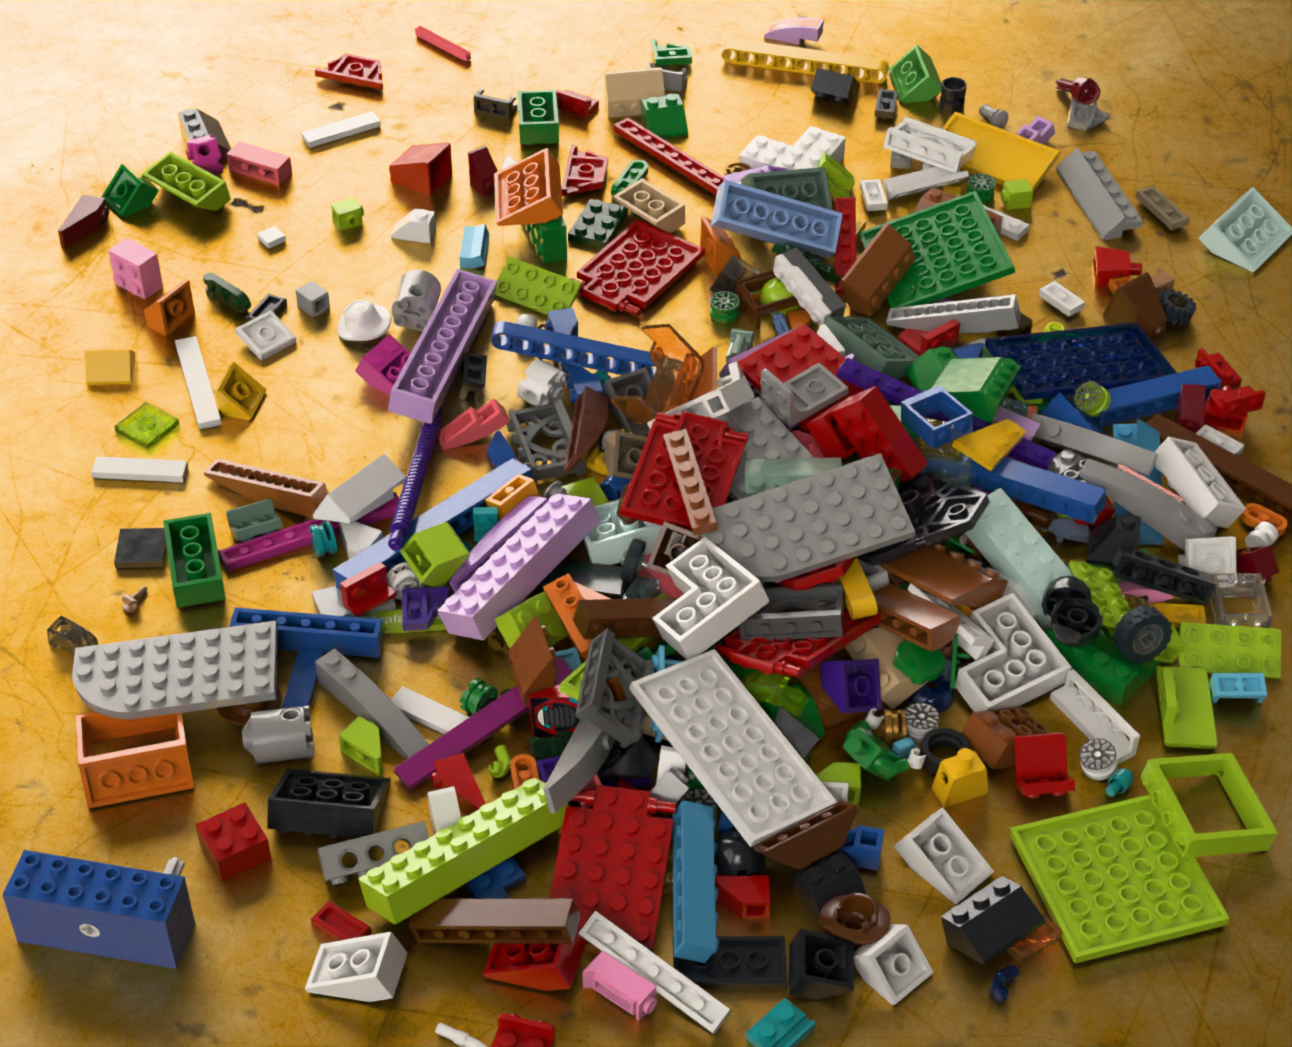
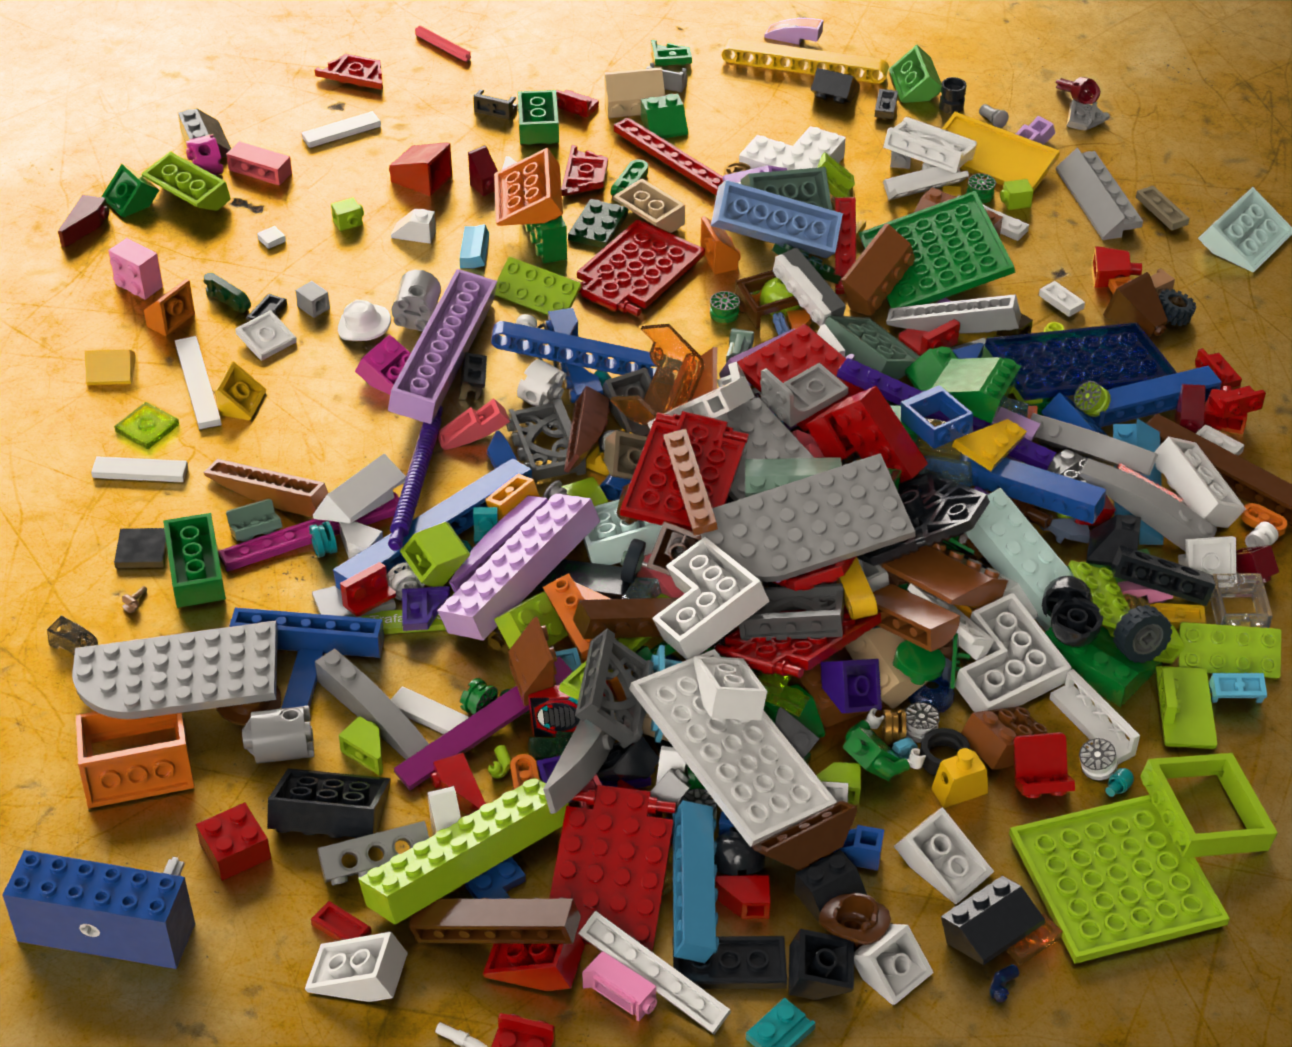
clear smoke slope [709,255,759,298] -> none
white plate [860,179,888,211] -> none
none -> white slope [693,656,767,722]

